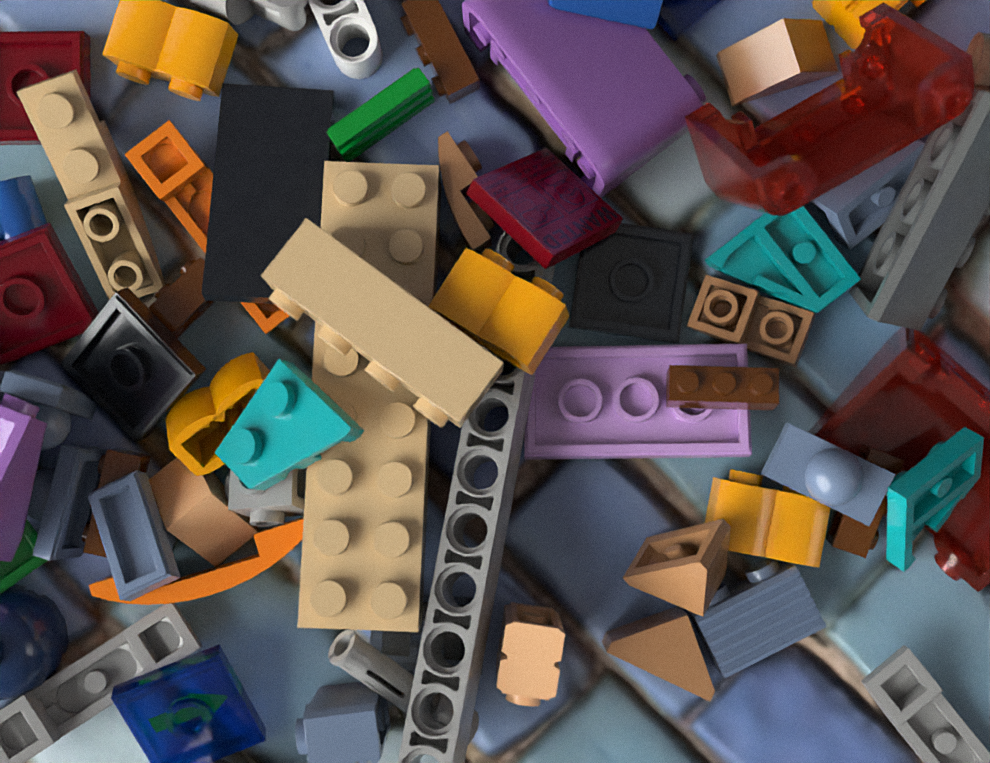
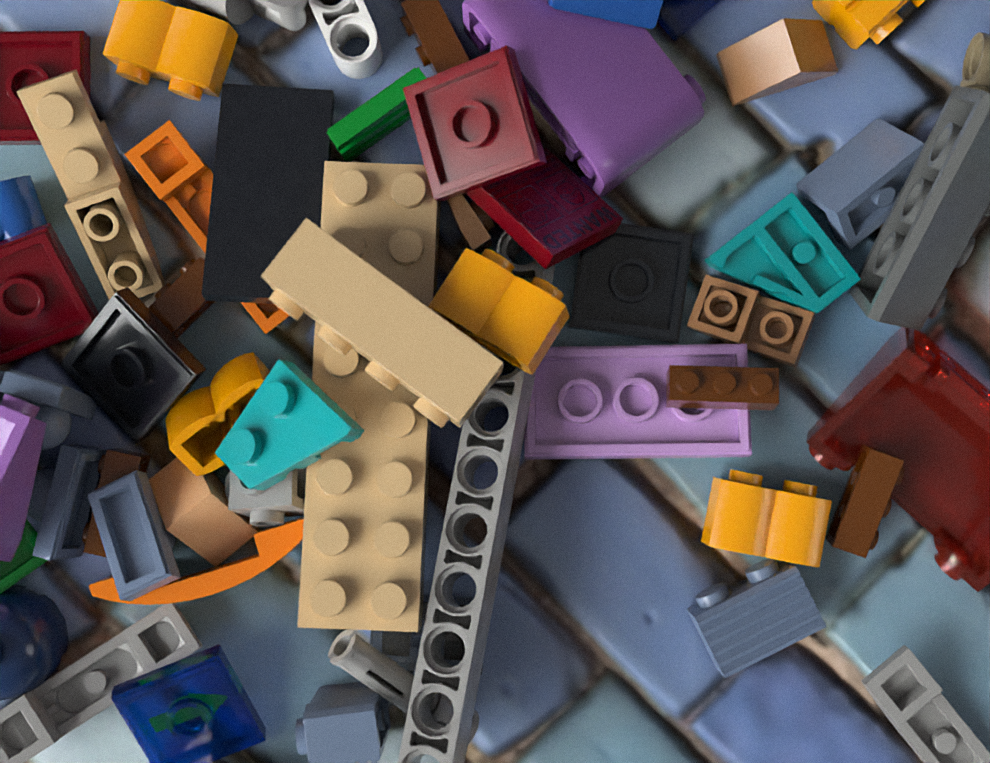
light nougat brick [496,602,565,707] -> none
medium nougat slope [602,606,715,702] -> none
medium nougat slope [623,519,731,617] -> none
clear red windscreen [684,2,975,216] -> none
sand blue tile [761,423,896,526] -> none
teal wing [886,427,984,572] -> none
none -> dark red tile [403,45,547,201]

